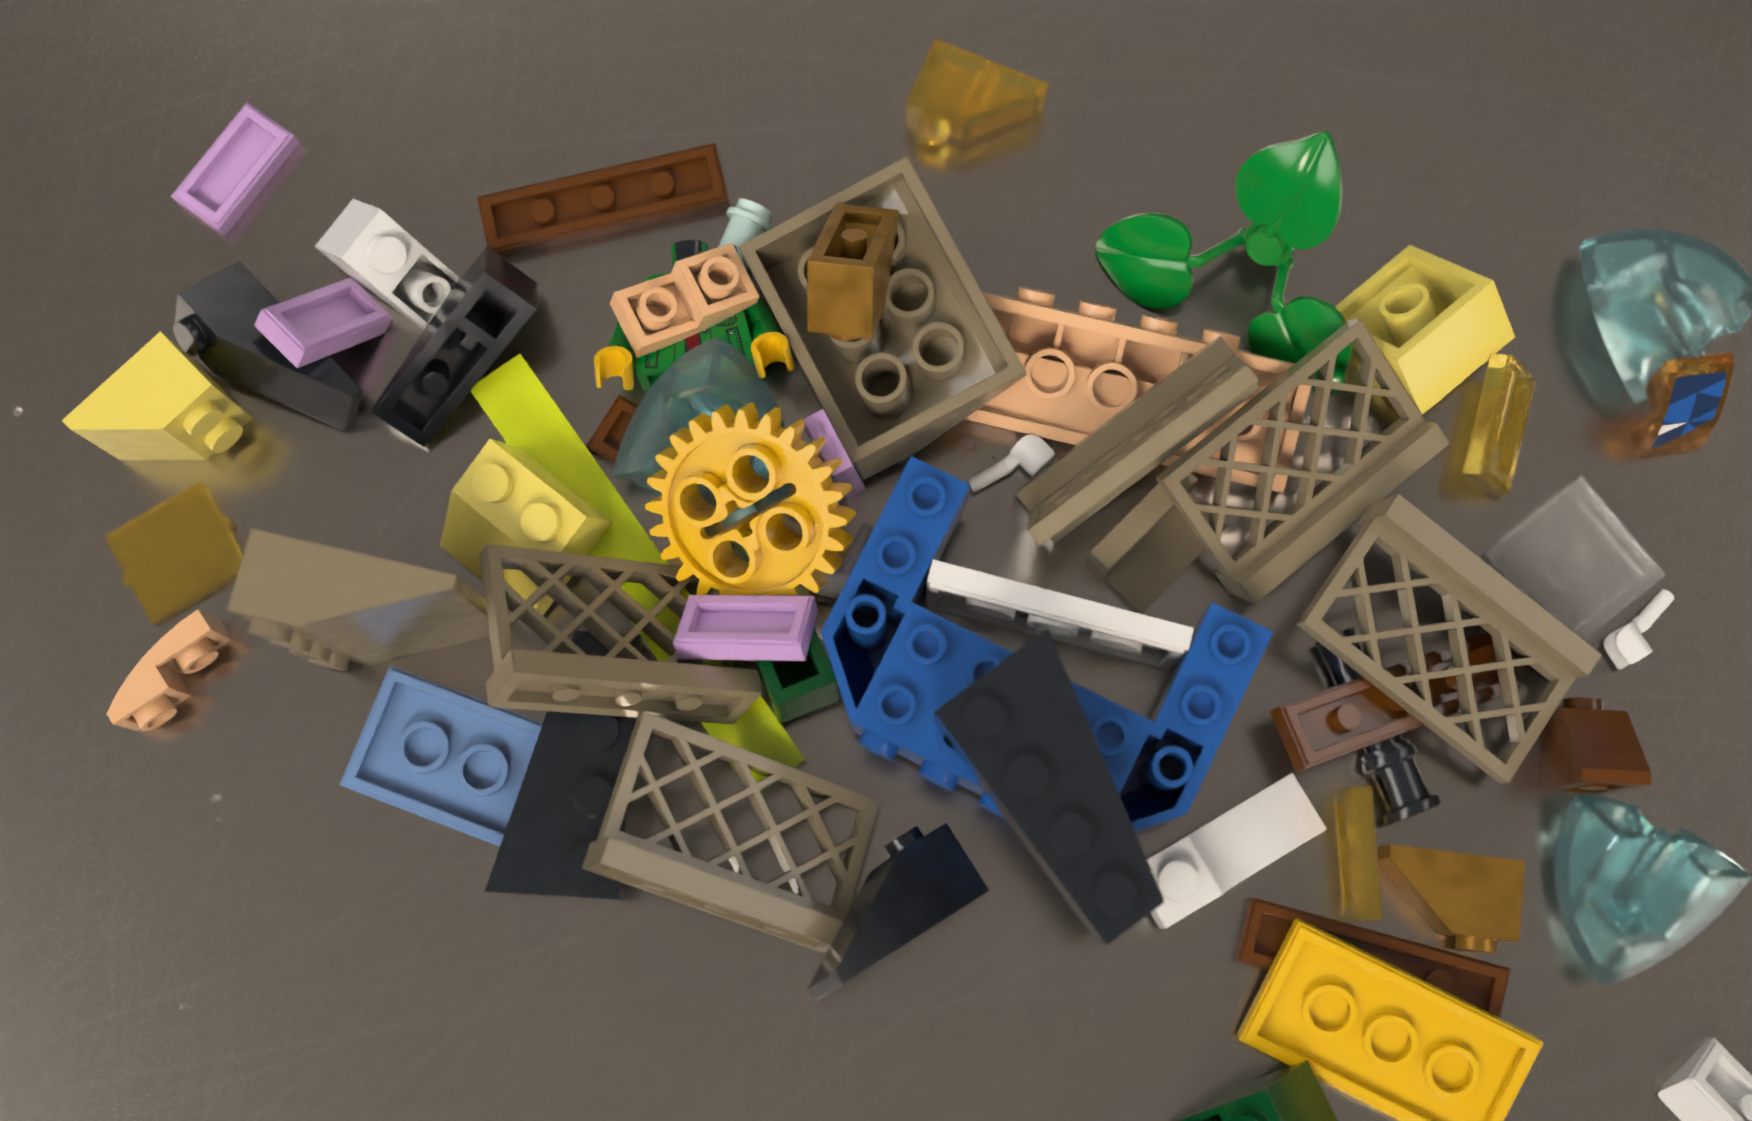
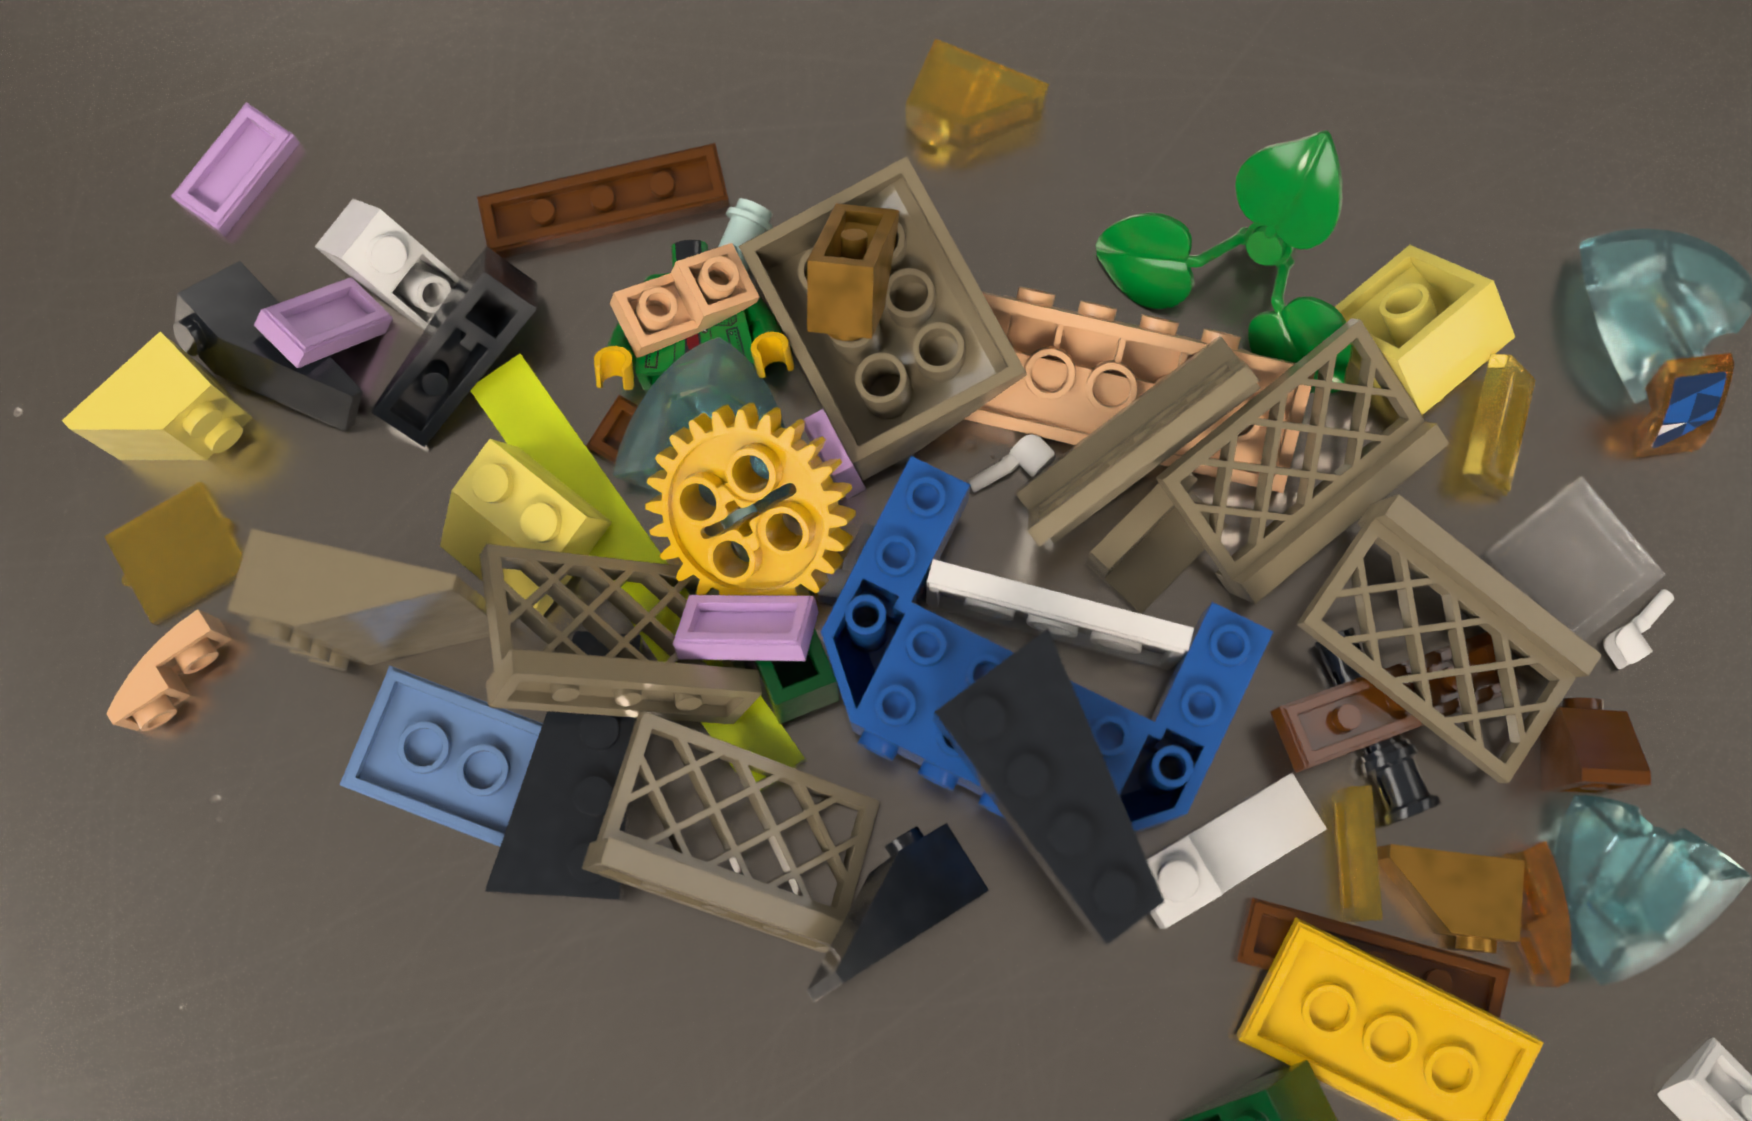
none -> clear orange slope [1503,841,1572,988]

